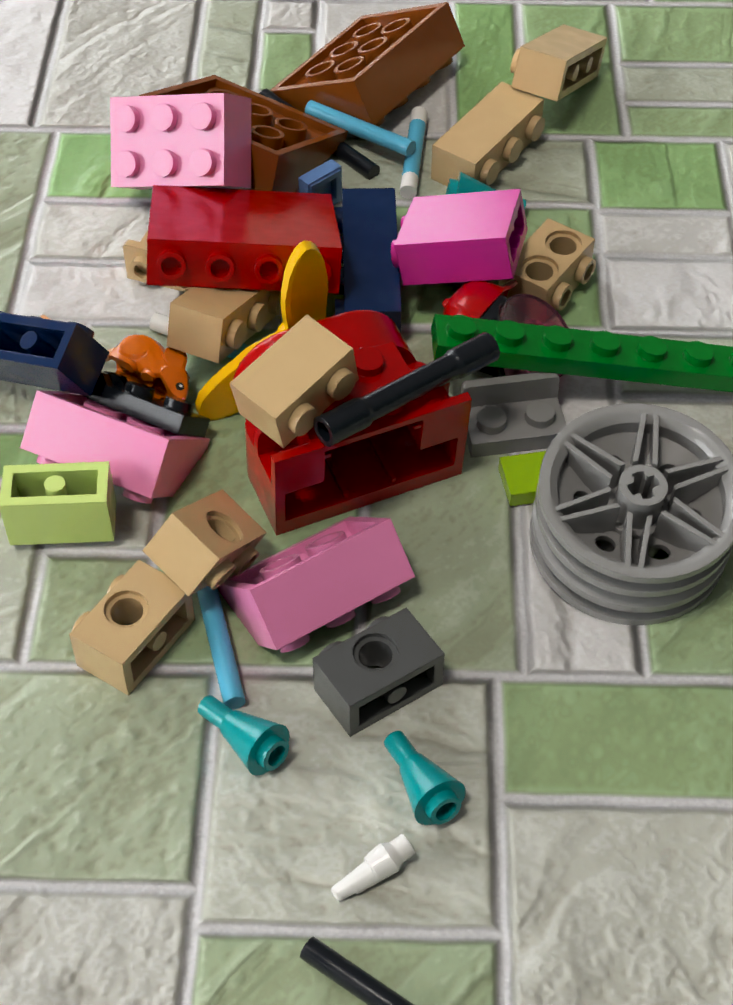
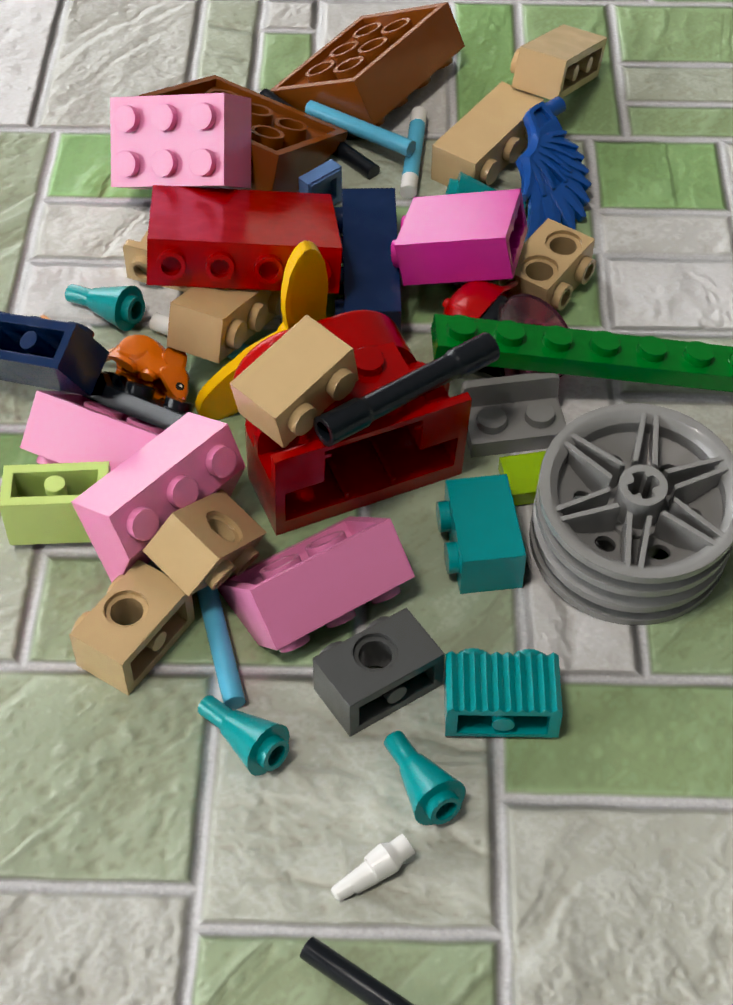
none -> teal cone [65,284,145,331]
none -> bright pink slope [71,412,246,582]
none -> teal brick [436,474,526,594]
none -> teal brick [444,648,563,738]
none -> blue animal [515,96,592,243]

